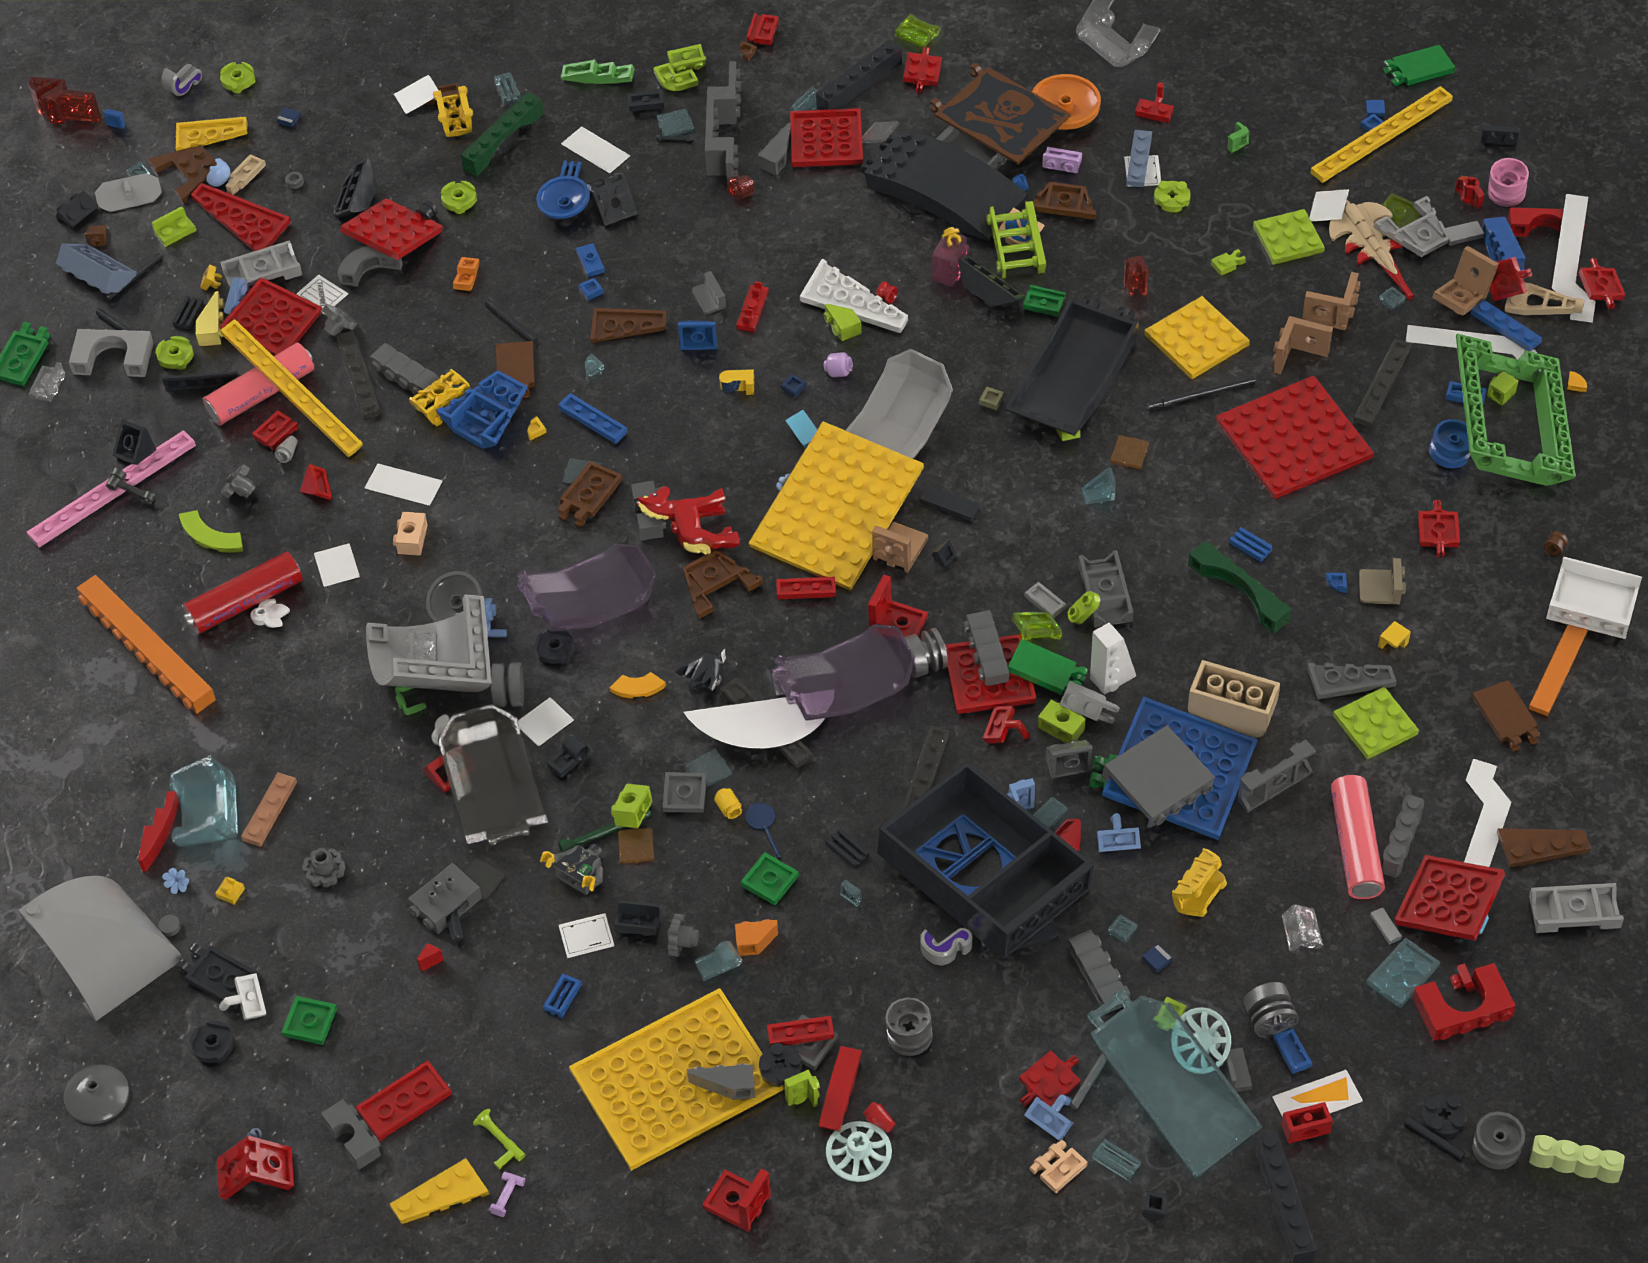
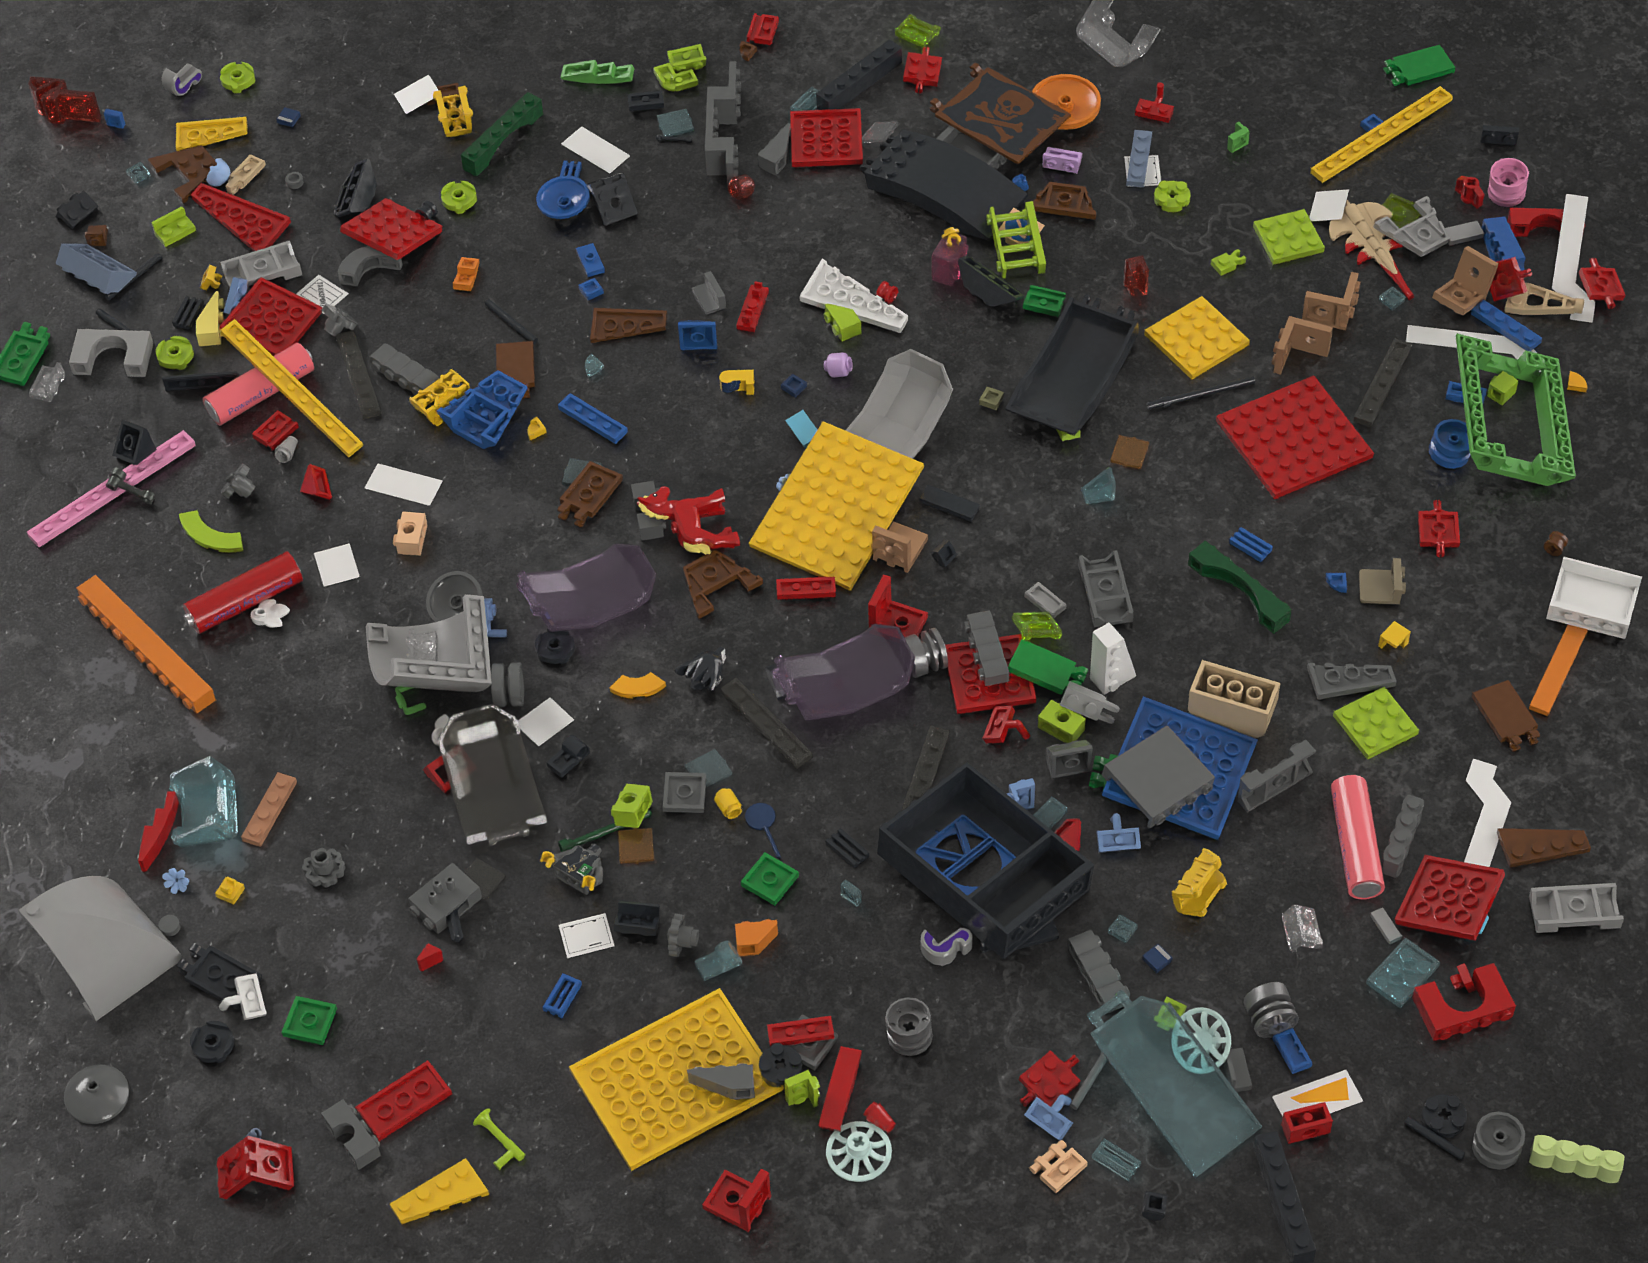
light grey shield [95,173,162,212] -> none
lavender piece [490,1171,525,1217] -> none
clear light blue tile [494,72,520,104] -> none
white sticker [683,691,834,748] -> none
lime plate [1068,591,1100,624] -> none
blue tile [1366,100,1385,117] -> none

